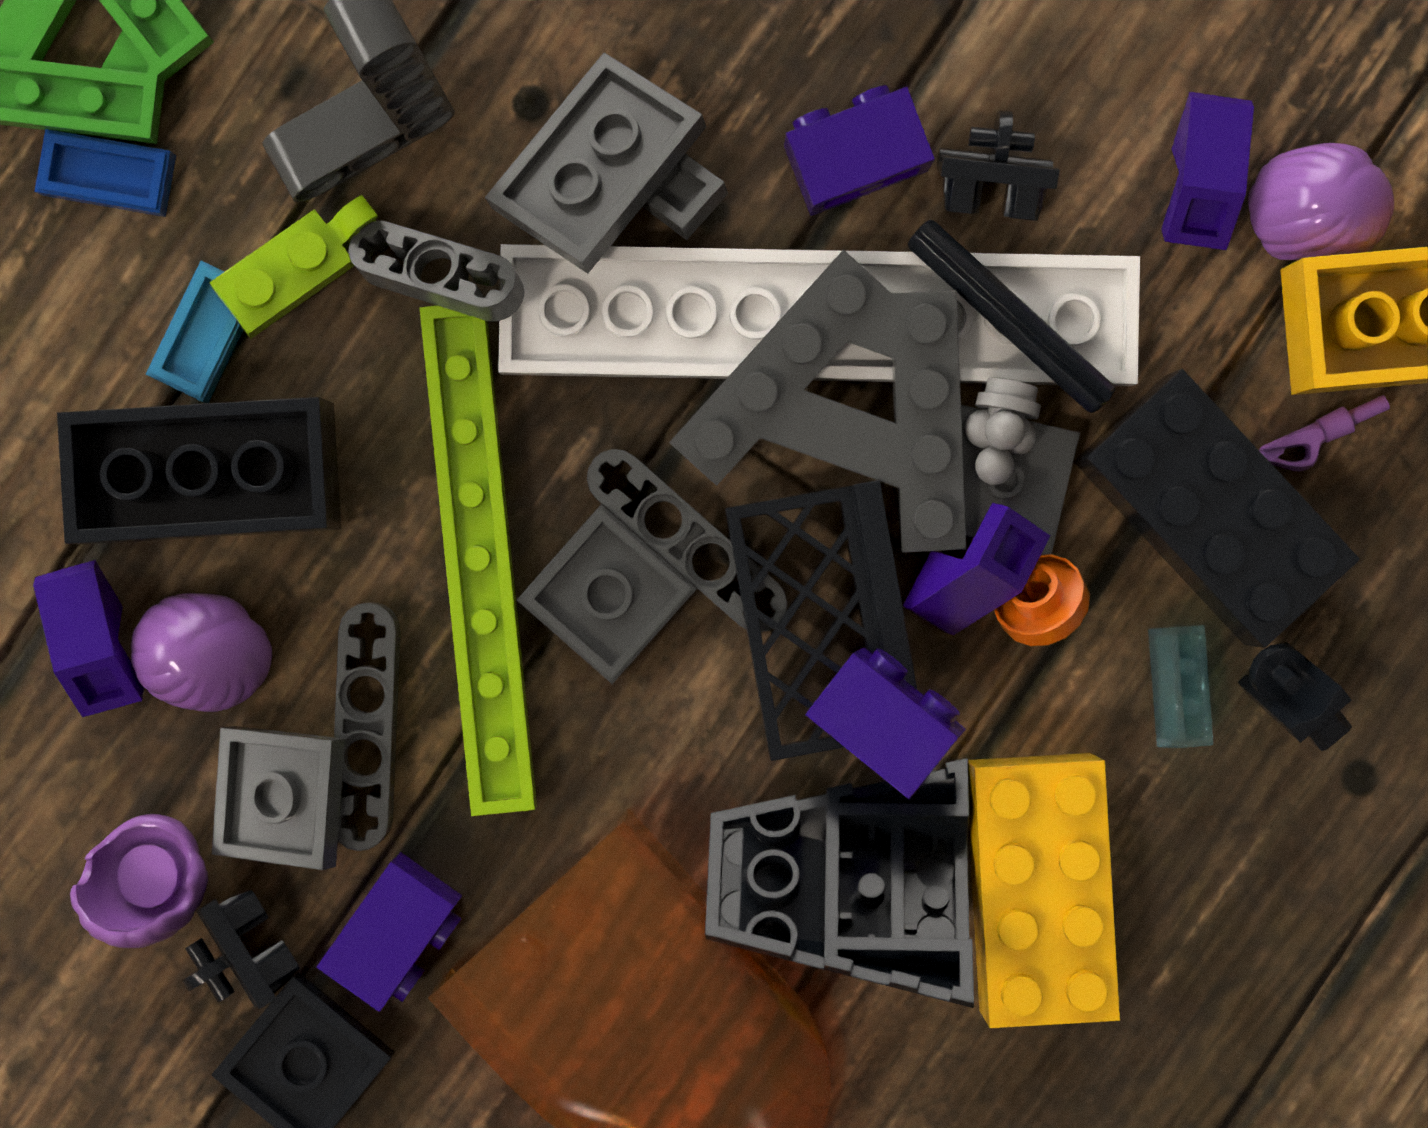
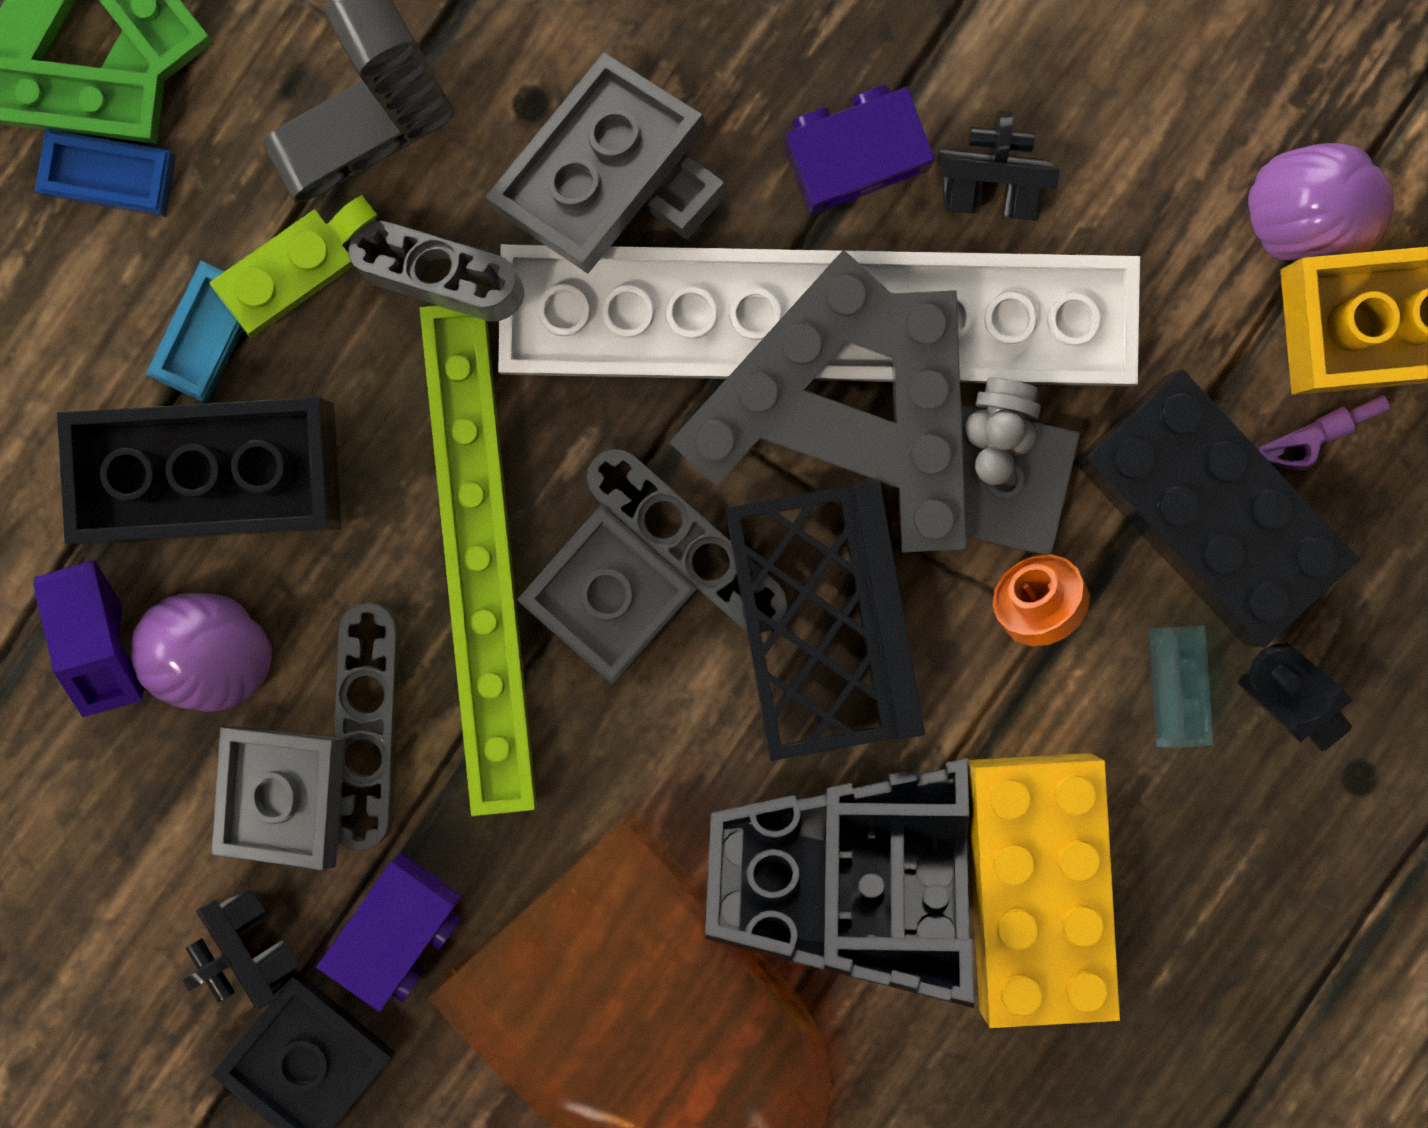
medium lavender piece [70,814,208,948] -> none
dark purple brick [805,648,966,799] -> none
dark purple slope [902,502,1051,636] -> none
black axle [908,220,1116,413] -> none
dark purple slope [1161,92,1254,250] -> none

